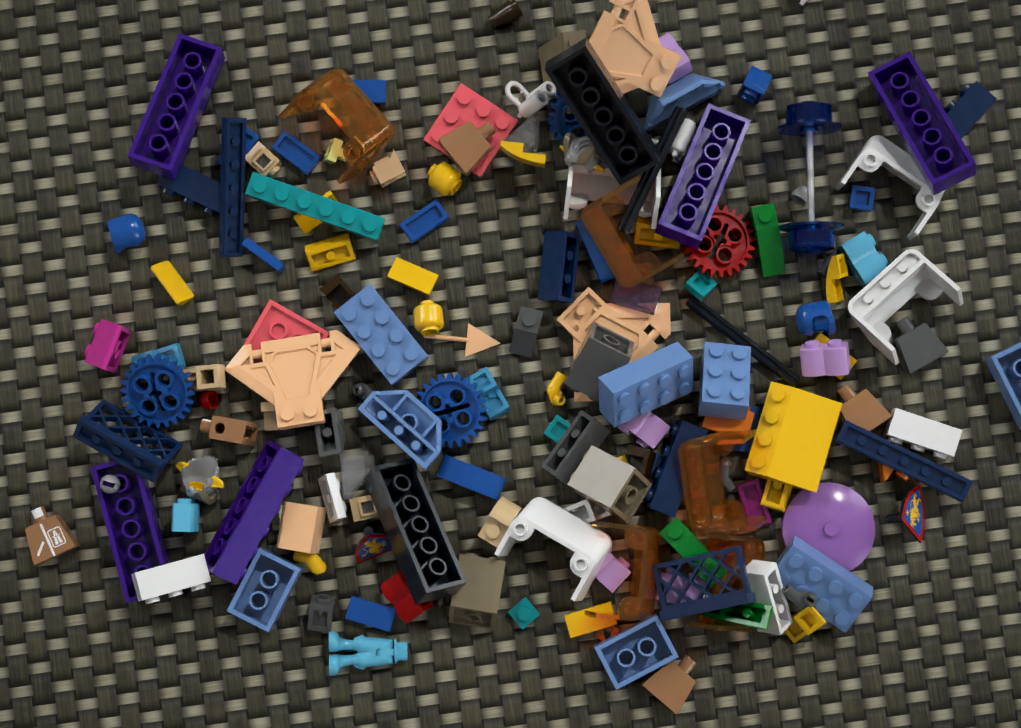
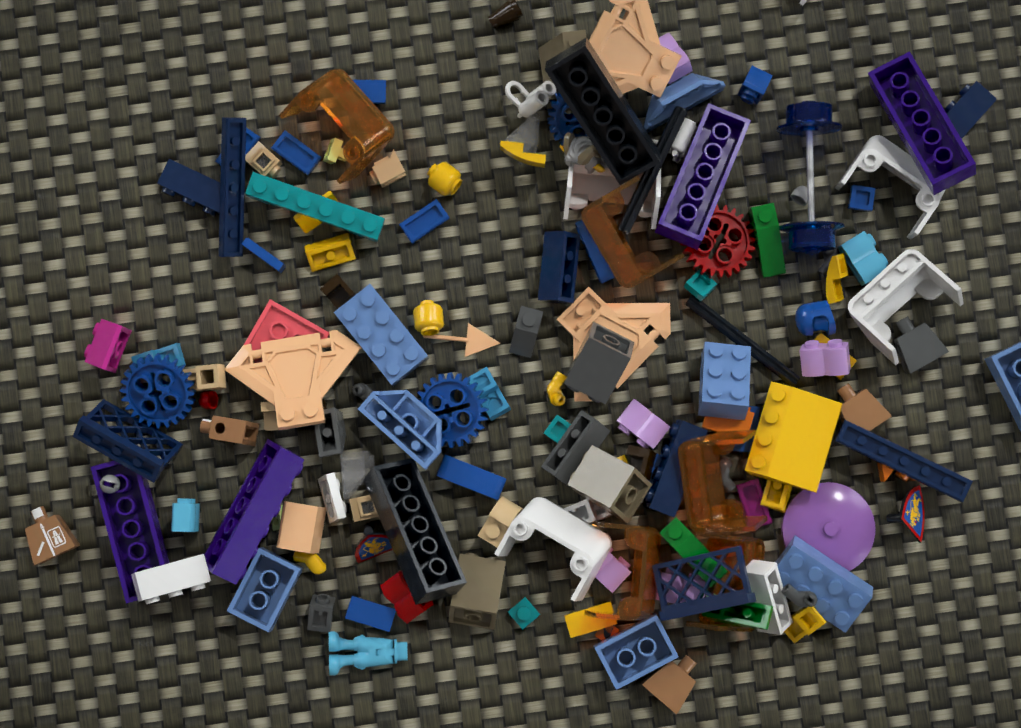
blue helmet [107,214,146,254] -> none
dark purple brick [128,33,225,180] -> none
yellow slope [151,261,194,306] -> none
light grey hair [176,455,224,505] -> none
yellow slope [387,257,439,296] -> none
coral plate [423,83,518,178] -> none
medium nougat torso [438,121,496,177] -> none
medium blue brick [598,342,693,428] -> none
clear purple slope [610,276,662,315] -> none
yellow slope [634,217,680,249] -> none
white brick [883,408,962,460] -> none

